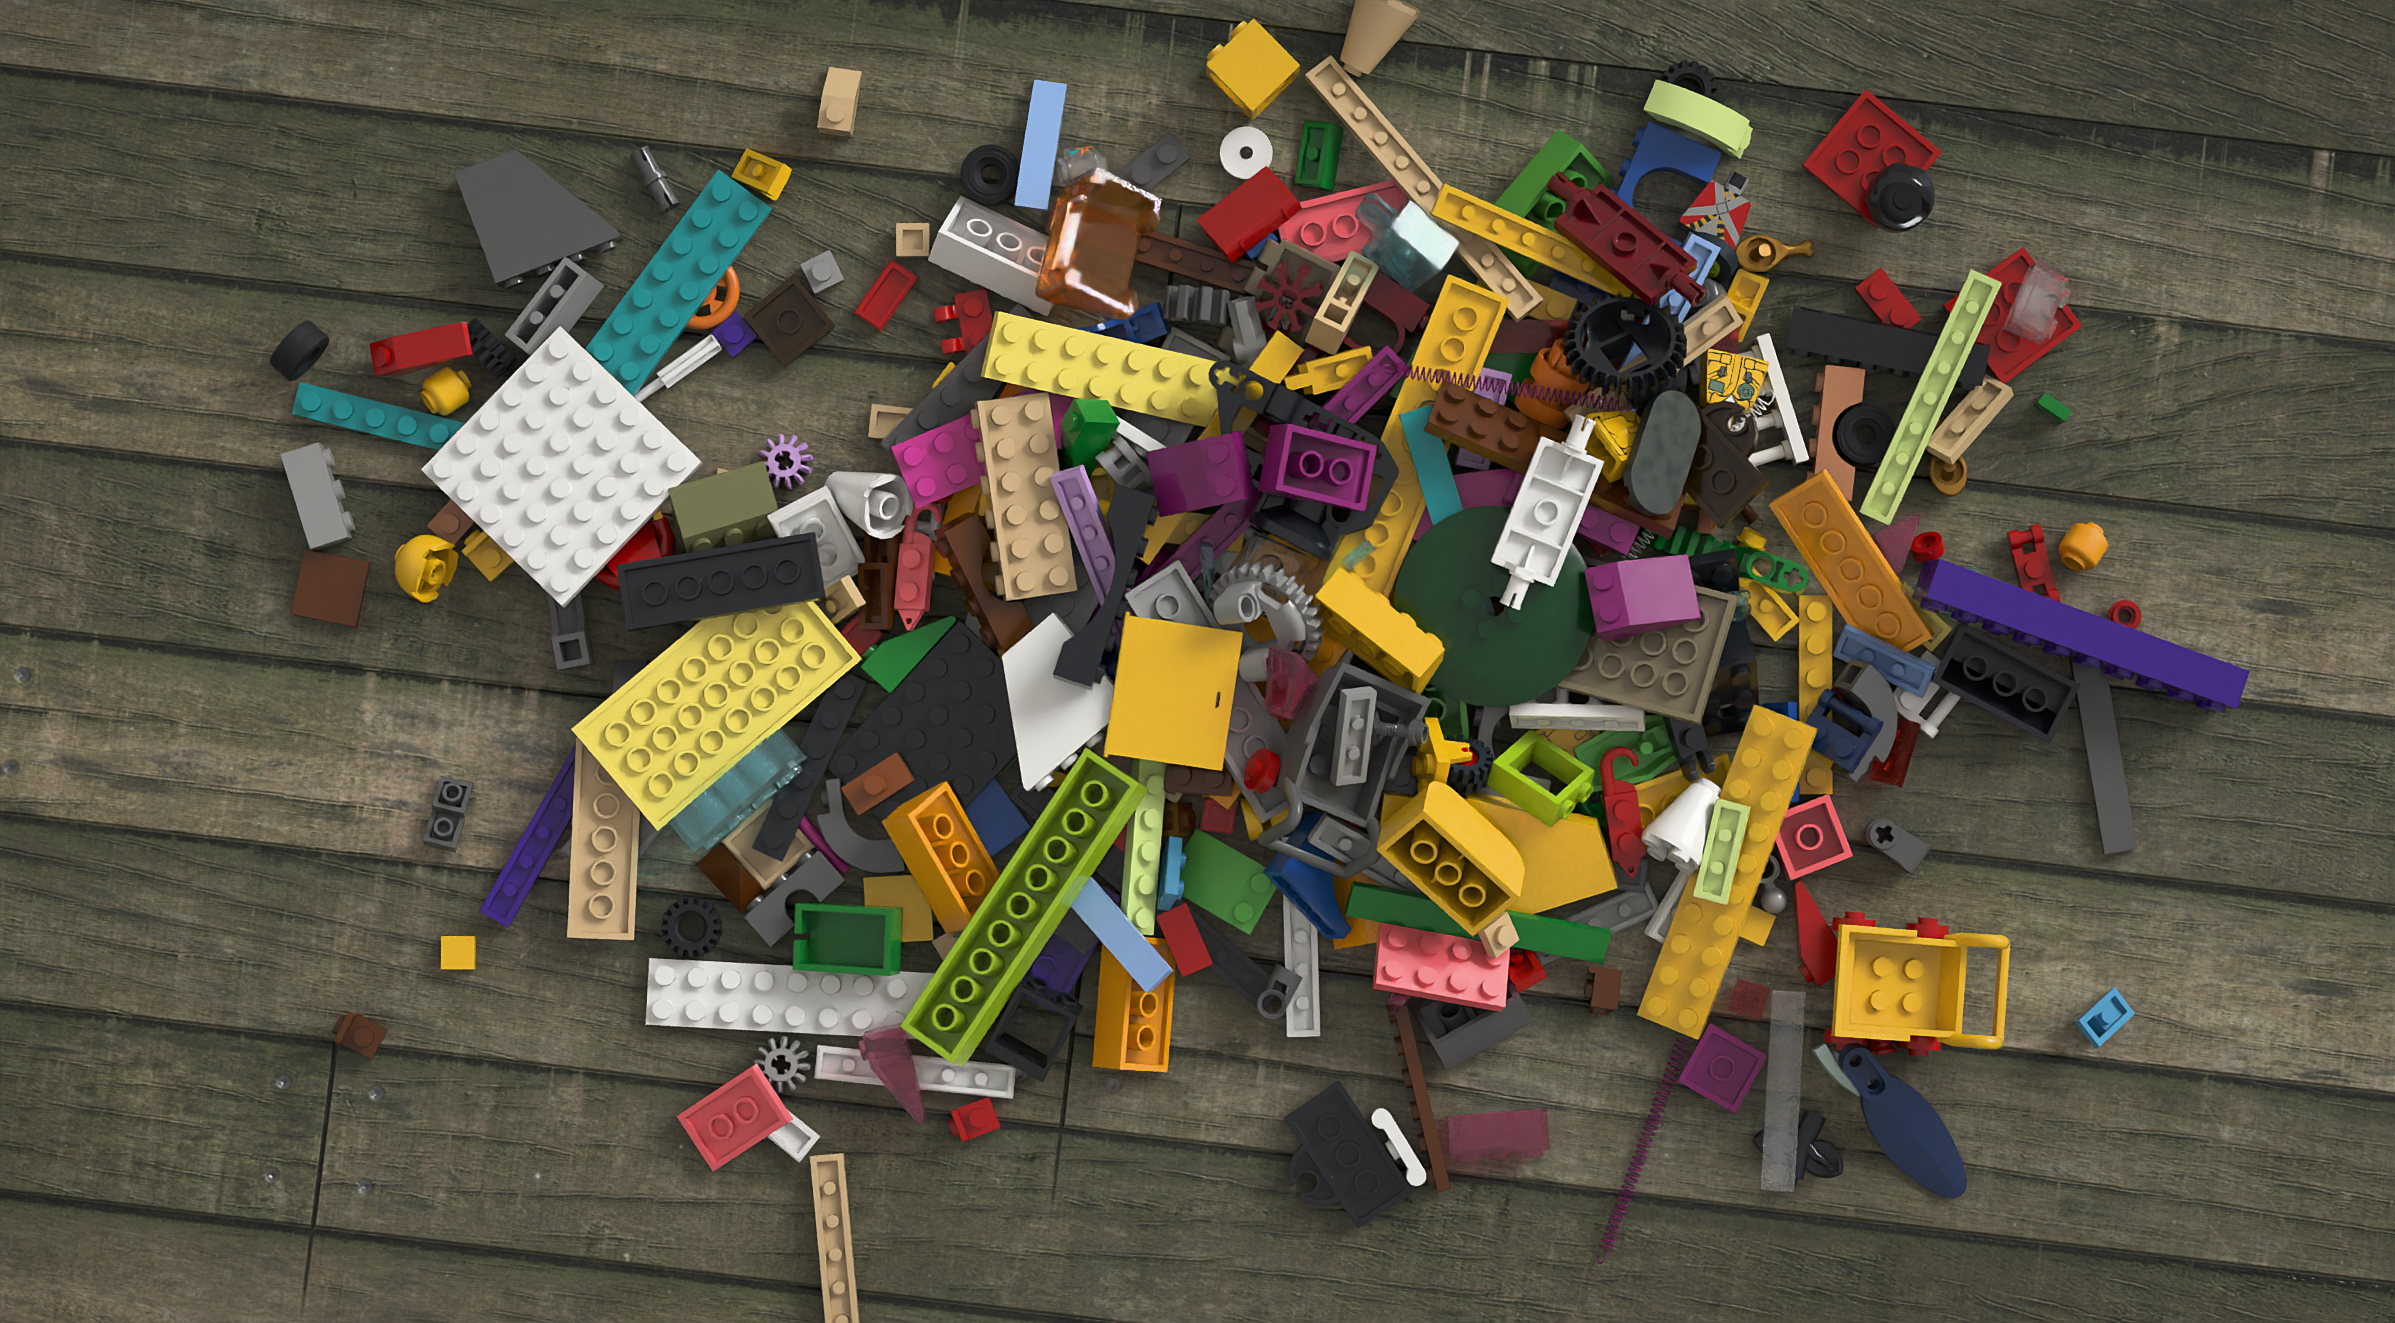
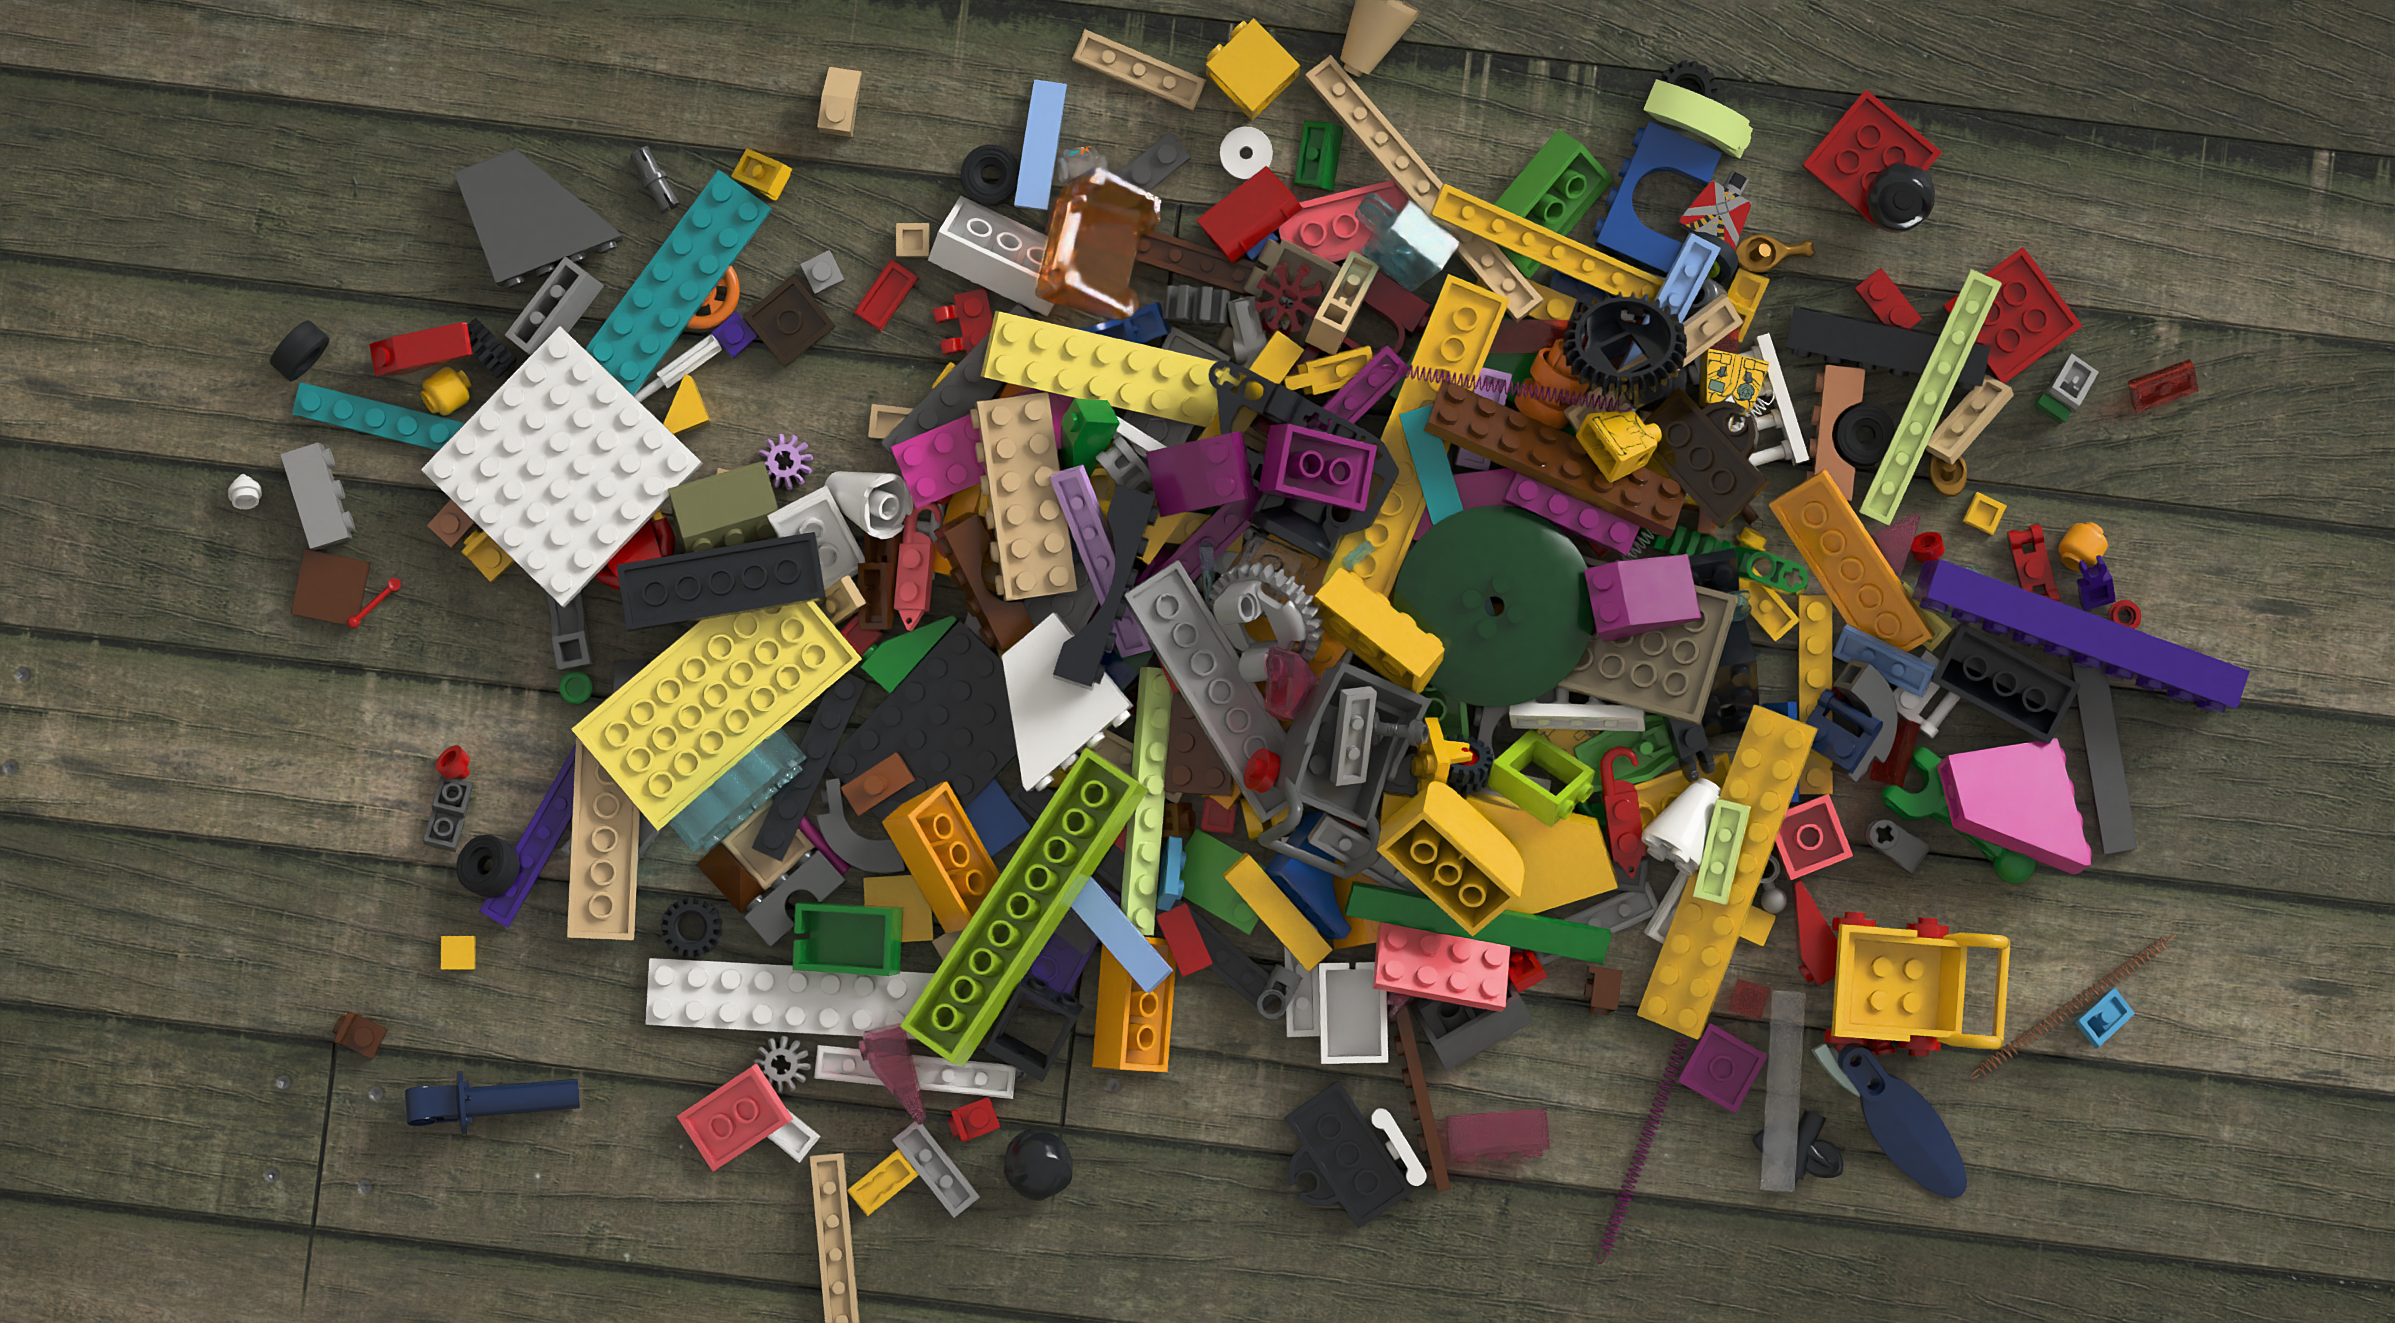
yellow cylinder [395,535,459,603] -> none
yellow piece [1103,611,1243,771] -> none
tan plate [1478,911,1520,958] -> none
white plate [1490,414,1604,610] -> none
dark red plate [1547,171,1707,306] -> none
pearl dark grey tile [1623,390,1701,516] -> none
clear slope [2002,260,2071,344] -> none
none -> white plate [228,474,262,509]
none -> red hinge [347,578,401,629]
none -> dark blue piece [405,1071,580,1135]
none -> red tile [435,745,470,780]
none -> black tyre [456,835,520,898]
none -> green tile [559,671,593,705]
none -> yellow slope [663,374,711,437]
none -> yellow plate [847,1149,919,1216]
none -> light grey plate [892,1119,980,1218]
none -> black piece [1003,1129,1073,1201]
none -> tan tile [1072,29,1206,112]
none -> yellow tile [1222,853,1333,972]
none -> white piece [1318,962,1388,1064]
none -> green piece [1880,747,2036,884]
none -> slope [1937,738,2092,874]
none -> yellow tile [1962,492,2007,536]
none -> nougat piece [1970,934,2177,1079]
none -> light grey slope [2044,353,2099,414]
none -> dark purple plate [2077,555,2116,611]
none -> clear red plate [2128,359,2199,413]

